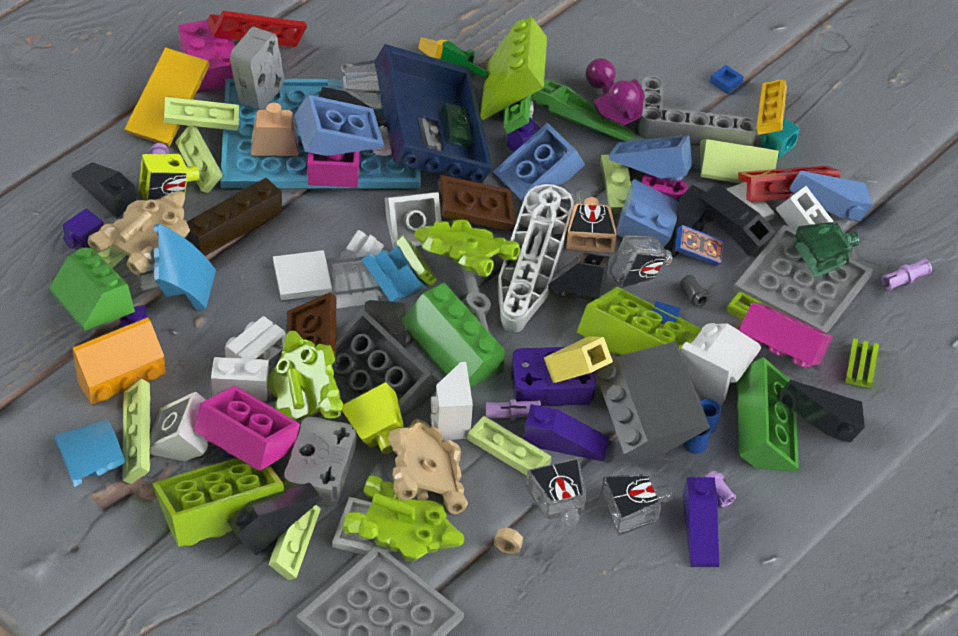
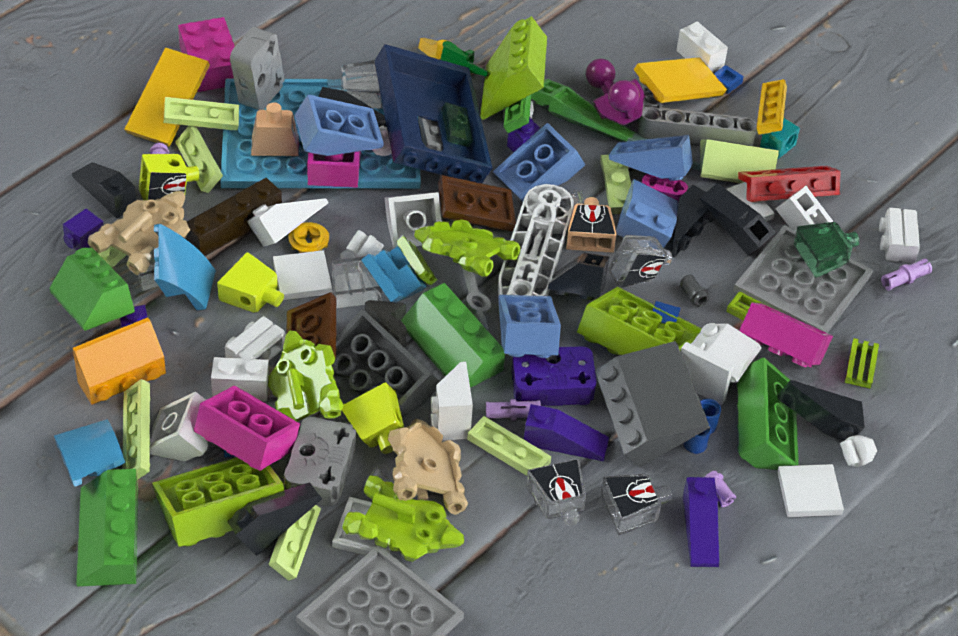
red fence [207,10,307,47] -> none
tan tile [494,527,523,555] -> none
light yellow slope [544,336,613,383] -> none
tile [675,225,724,266] -> none
medium blue slope [789,170,872,221] -> none
none -> bright green slope [77,469,139,587]
none -> neon yellow torso [217,252,284,313]
none -> white slope [247,199,328,247]
none -> yellow gear [288,222,329,253]
none -> medium blue slope [498,295,561,358]
none -> yellow tile [634,57,727,103]
none -> white brick [676,21,728,73]
none -> white tile [777,464,844,517]
none -> white piece [840,435,877,467]
none -> white brick [879,208,920,263]

